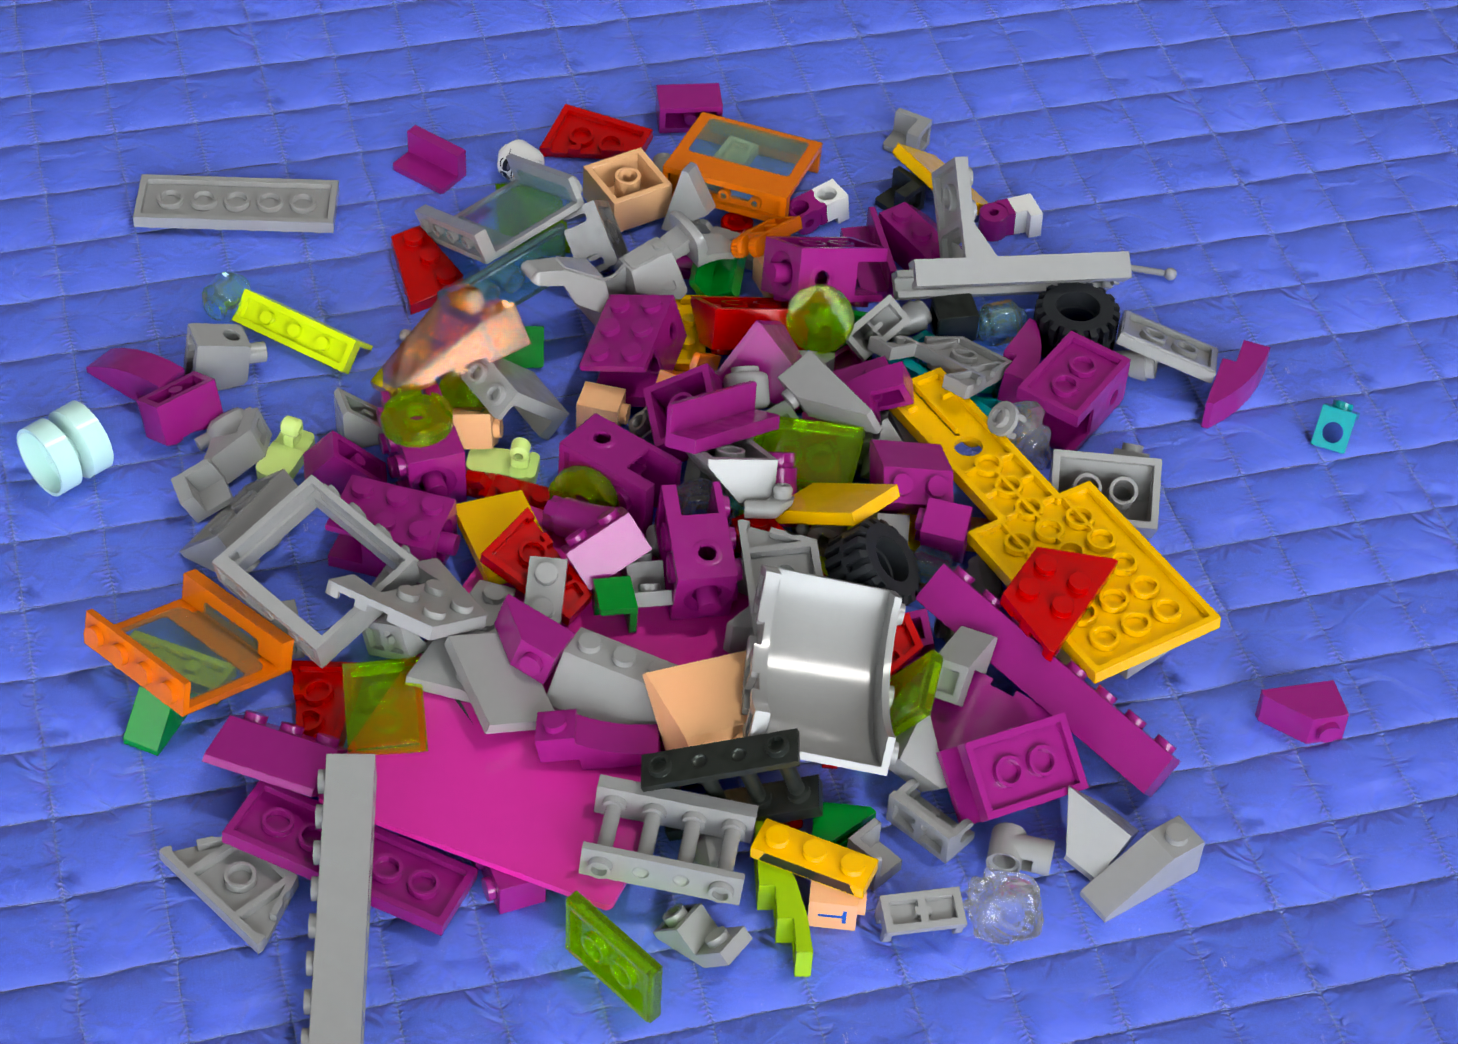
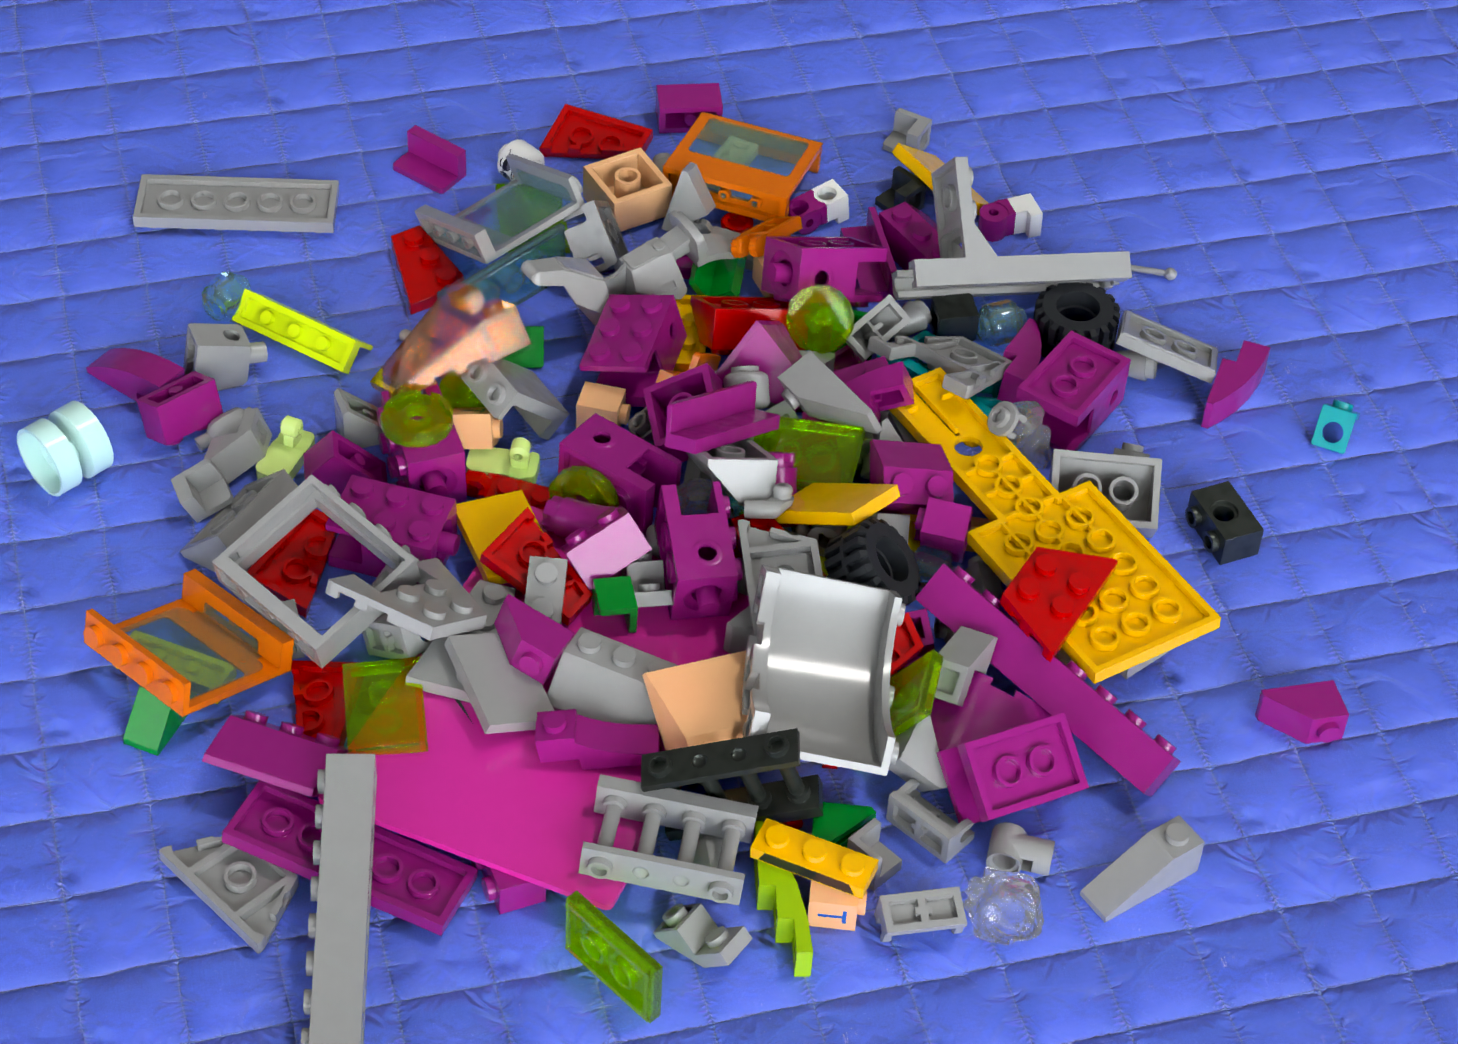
slope [1063,786,1139,881] -> none
none -> red wing [247,509,338,618]
none -> pearl dark grey brick [1185,481,1264,565]

